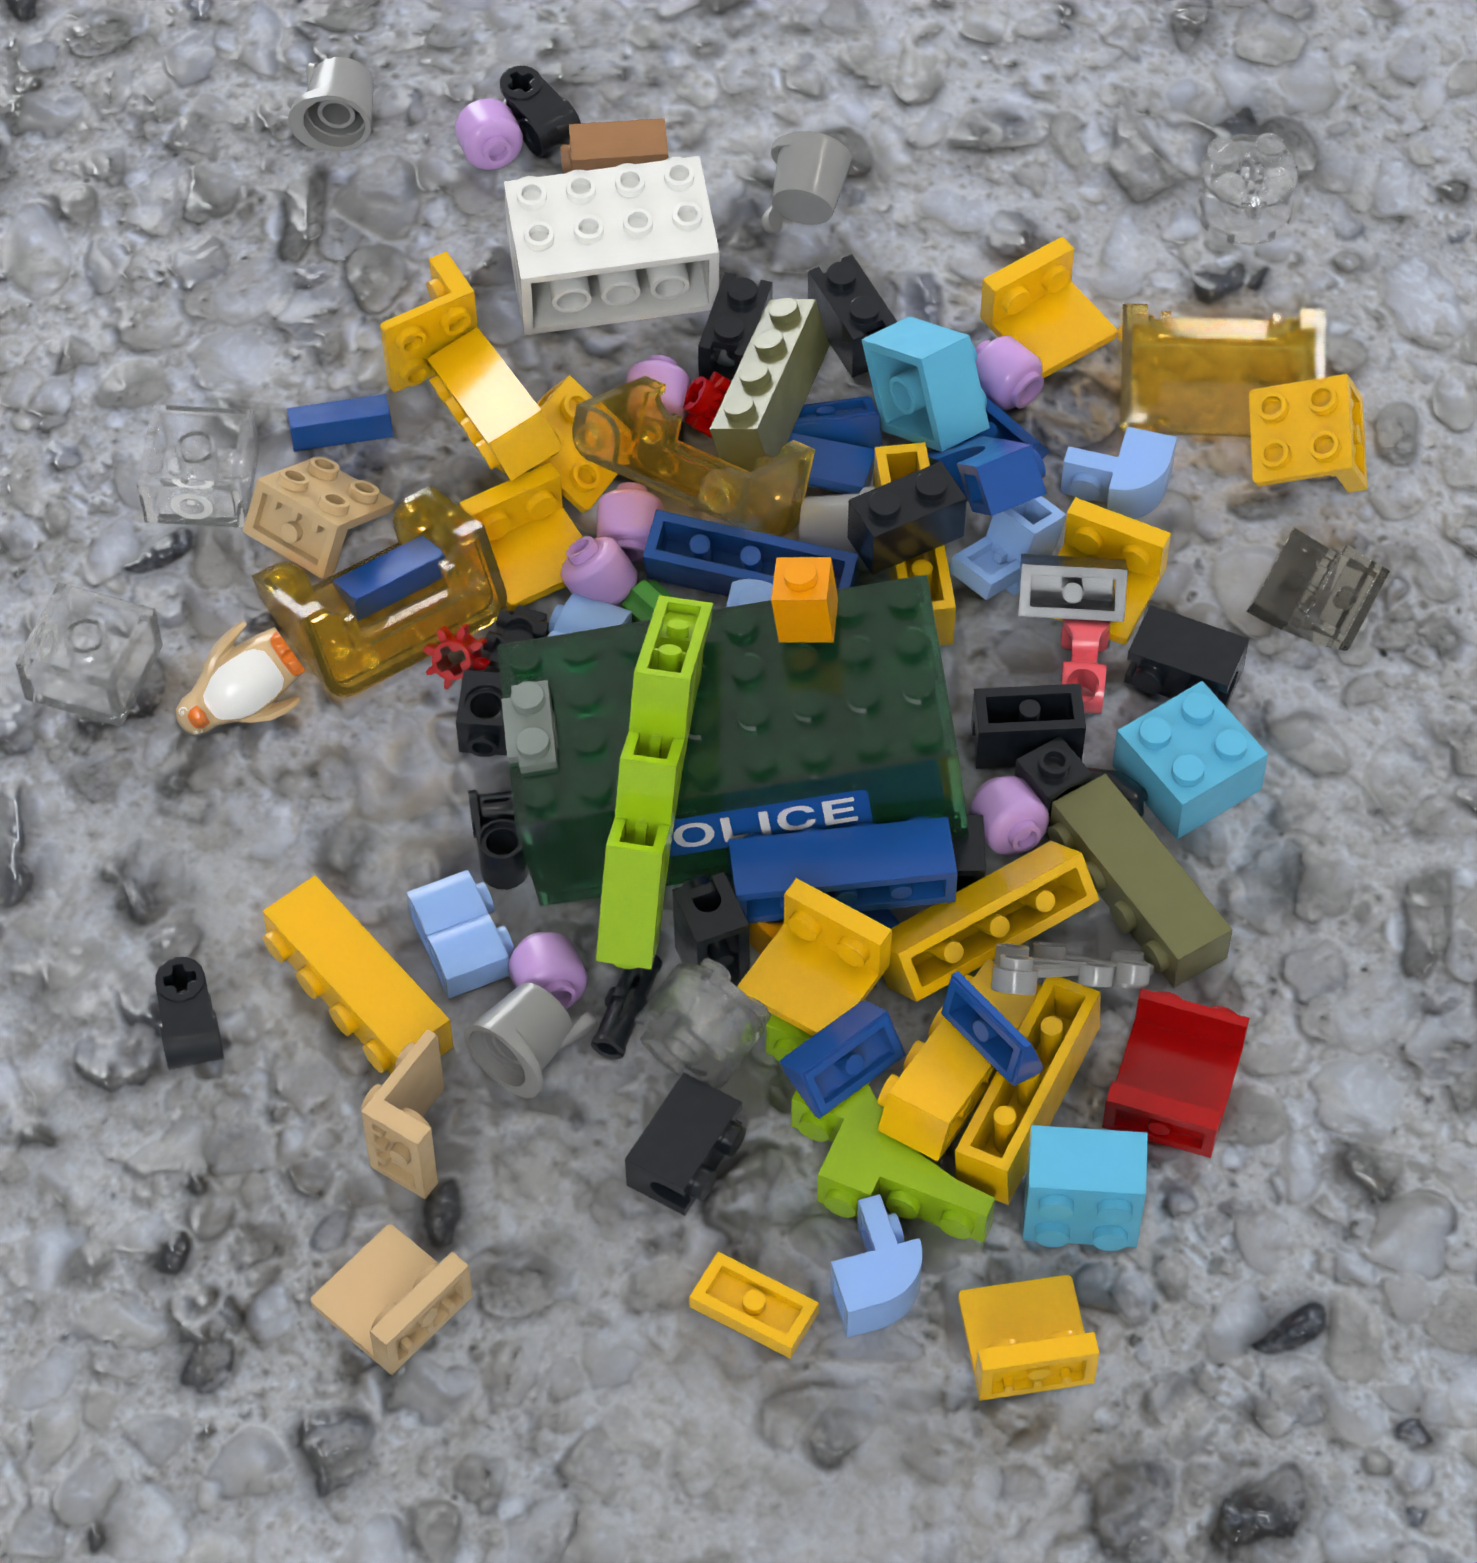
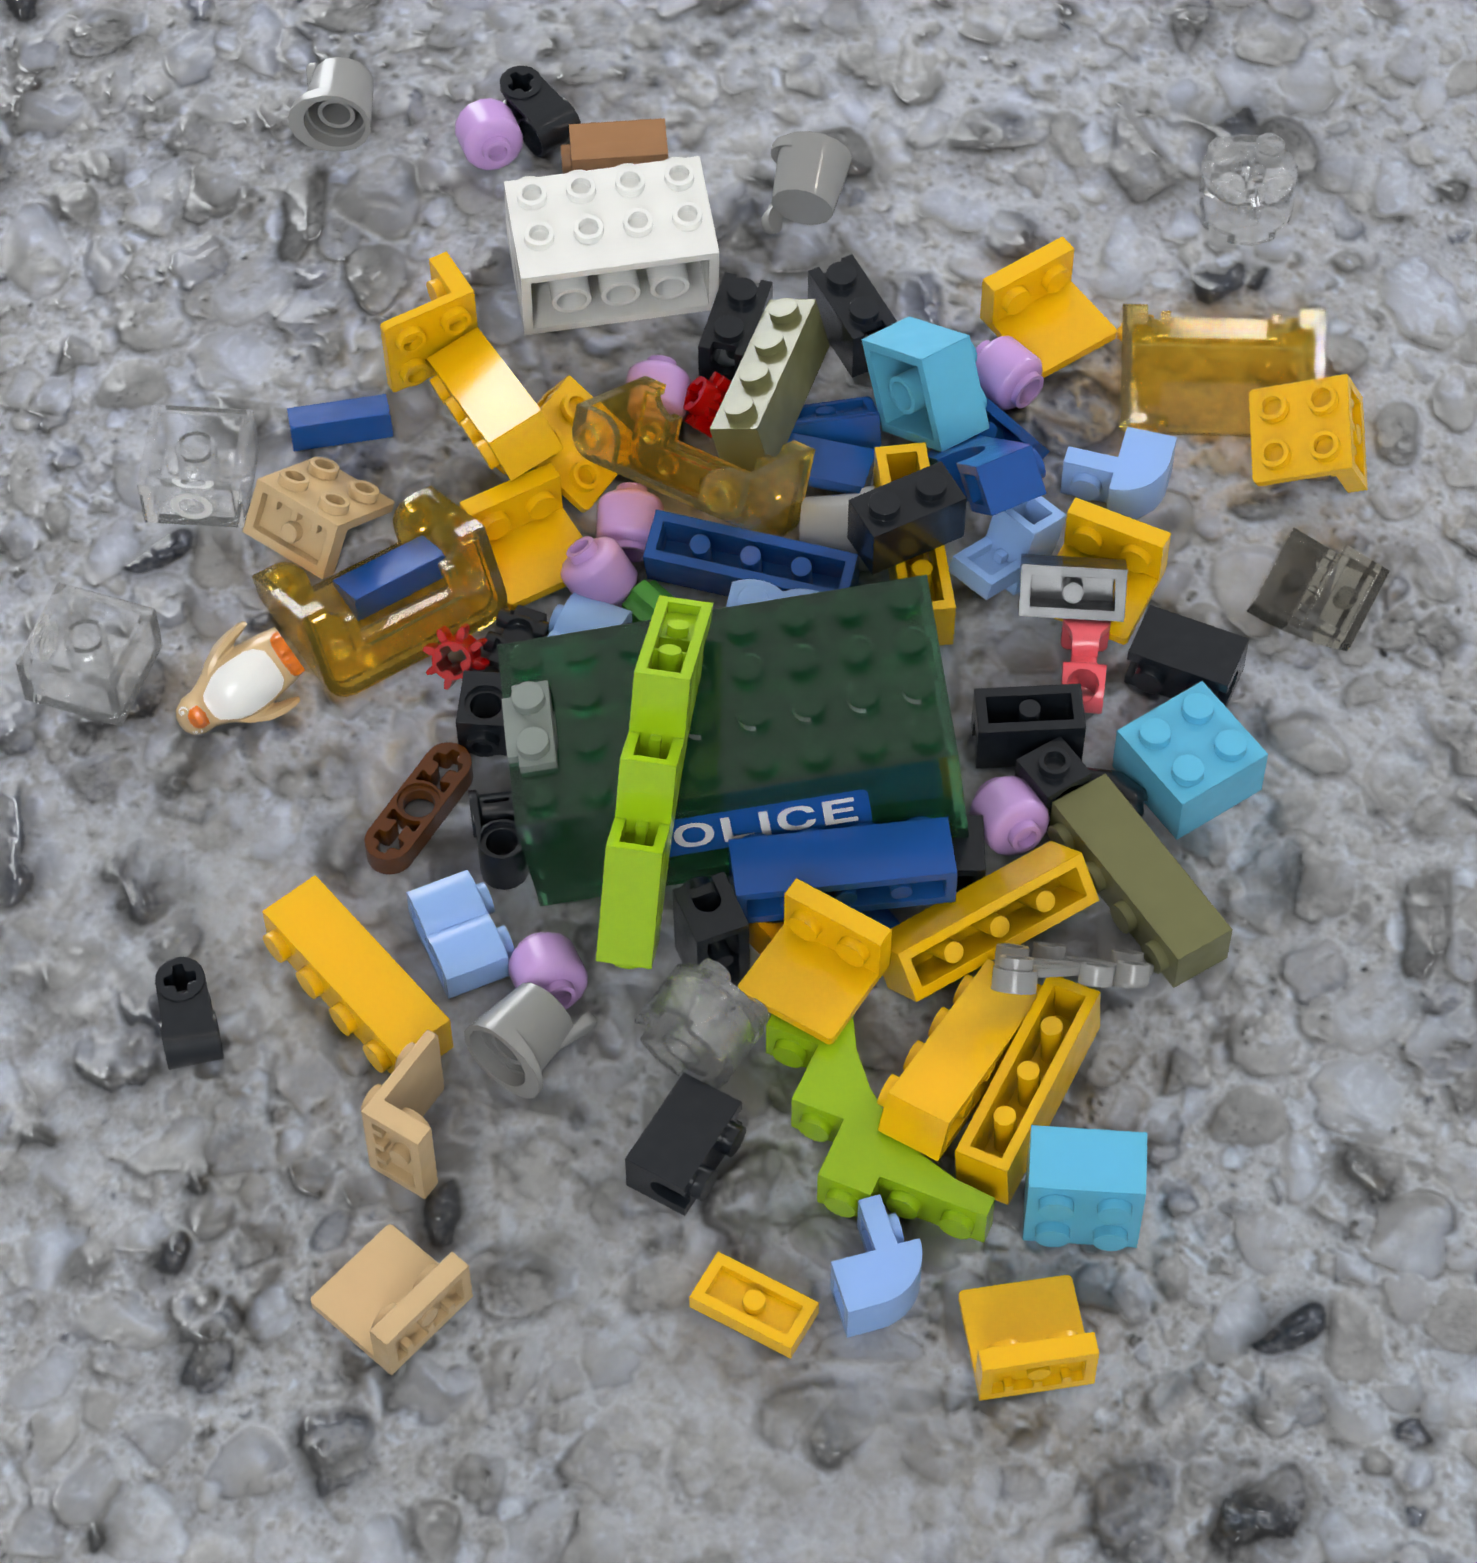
black pin [591,955,663,1059] -> none
light orange brick [771,557,838,643] -> none
blue slope [780,1000,906,1119] -> none
blue slope [941,971,1043,1086] -> none
red panel [1102,988,1250,1158] -> none
none -> reddish brown beam [364,742,473,875]

